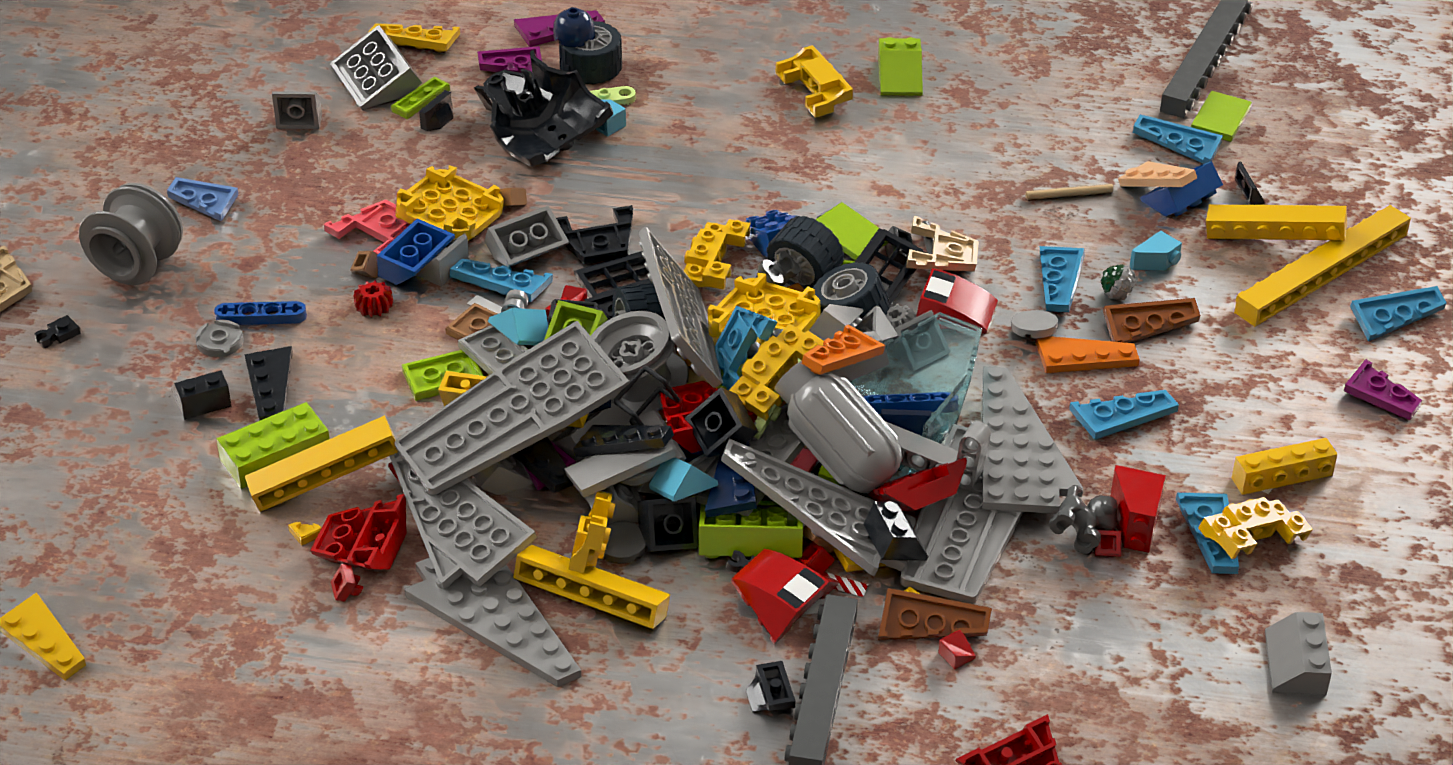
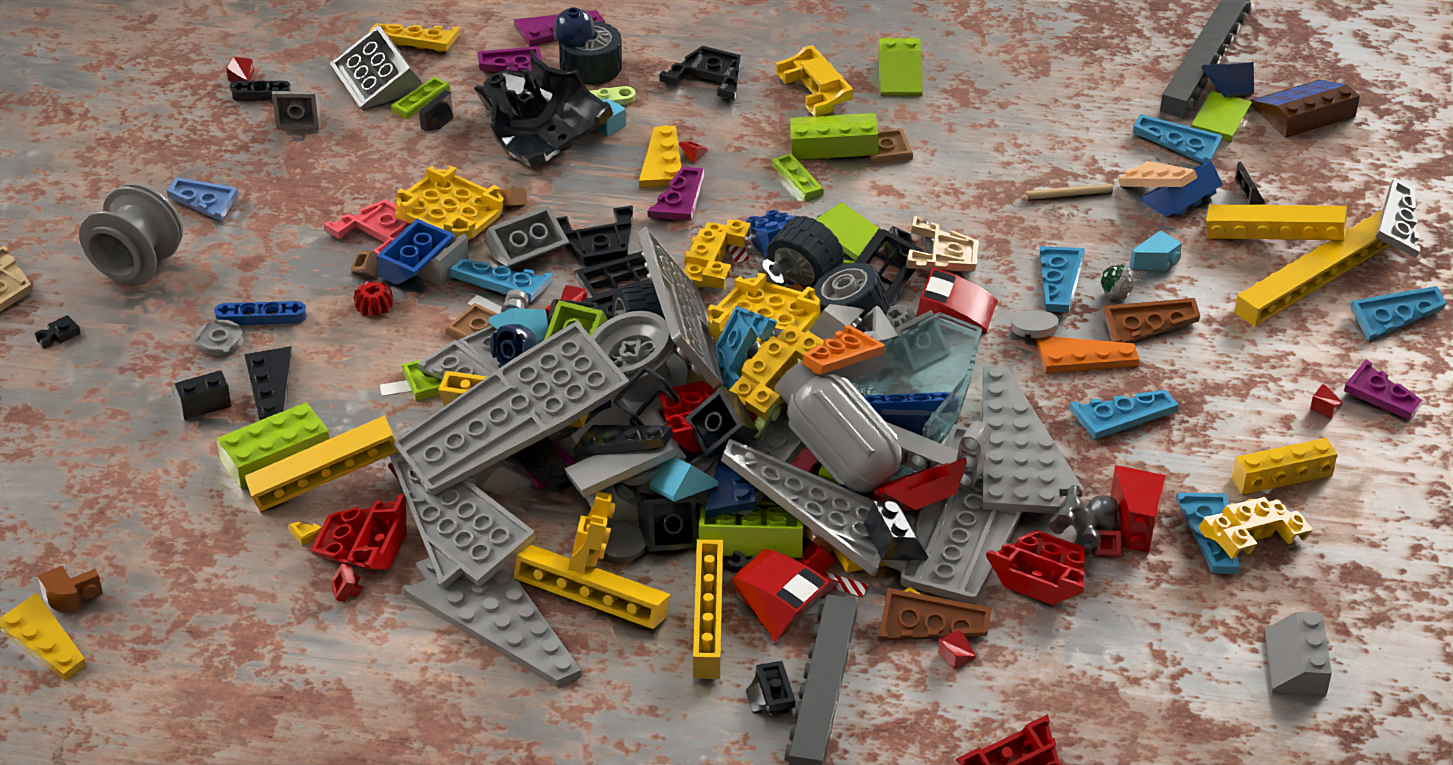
none -> dark orange brick [38,565,103,613]
none -> red slope [226,57,255,82]
none -> black beam [229,81,292,101]
none -> white sticker [380,380,411,396]
none -> light grey wing [417,340,497,380]
none -> dark blue cylinder [490,324,538,368]
none -> yellow wing [639,125,681,188]
none -> magenta wing [647,167,704,221]
none -> black wing [659,46,741,100]
none -> red slope [679,141,708,162]
none -> yellow brick [693,540,723,679]
none -> sticker [727,244,750,263]
none -> lime tile [772,153,824,201]
none -> lime slope [790,113,879,160]
none -> medium nougat tile [868,128,913,164]
none -> red wedge [986,530,1085,605]
none -> dark blue slope [1201,62,1254,98]
none -> reddish brown slope [1249,79,1360,138]
none -> red slope [1310,384,1343,418]
none -> light grey wing [1375,178,1420,258]

